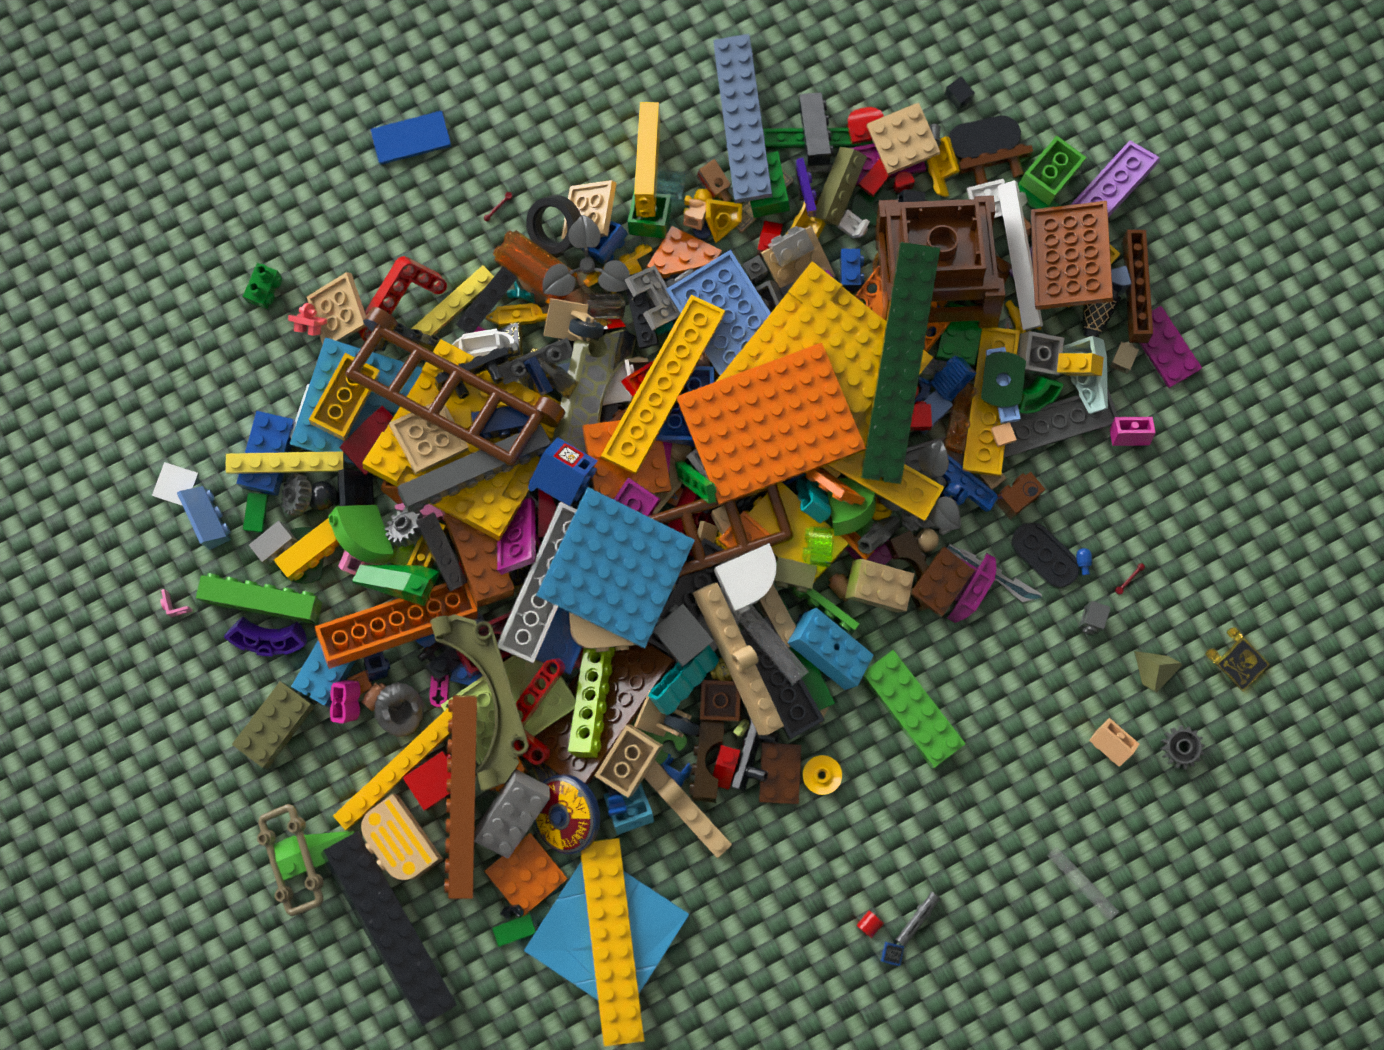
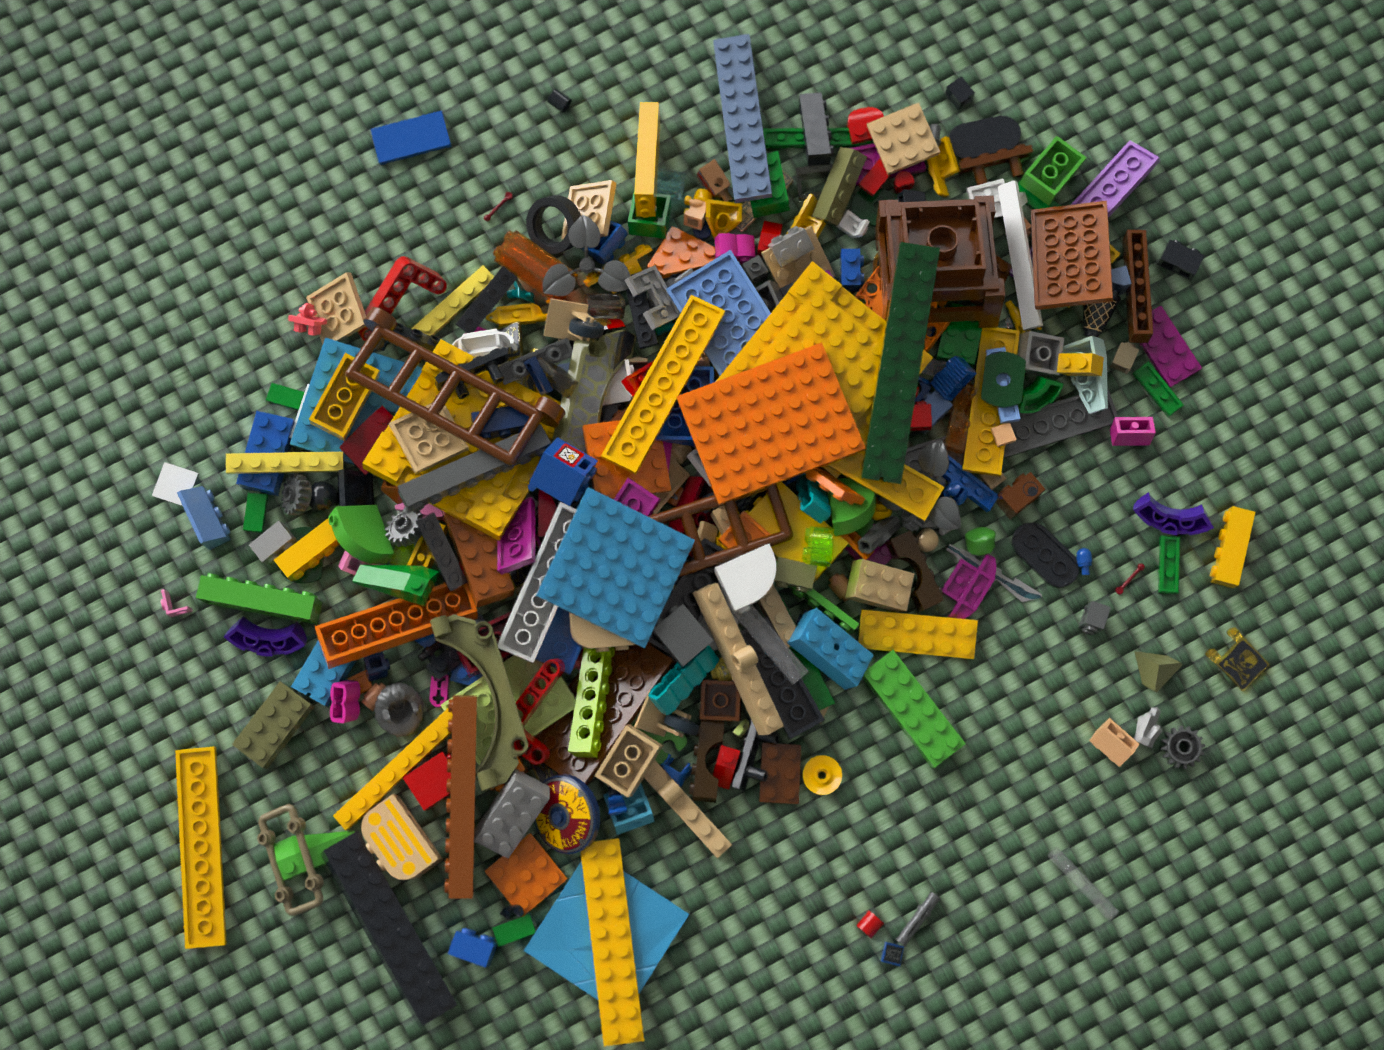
green brick [242,263,282,309] -> none
green plate [675,460,717,504] -> none
dark purple plate [796,158,817,218] -> none
reddish brown plate [910,547,975,617] -> none
none -> yellow plate [175,746,227,949]
none -> green tile [266,383,305,411]
none -> blue brick [448,928,498,967]
none -> black beam [547,89,572,113]
none -> dark pink brick [714,233,755,264]
none -> yellow plate [858,609,978,659]
none -> bright green hair [965,527,996,556]
none -> green tile [1133,361,1184,418]
none -> dark purple brick [1133,492,1214,535]
none -> light grey rock [1133,707,1162,748]
none -> black brick [1157,239,1204,281]
none -> green tile [1158,535,1180,594]
none -> yellow brick [1210,506,1255,588]

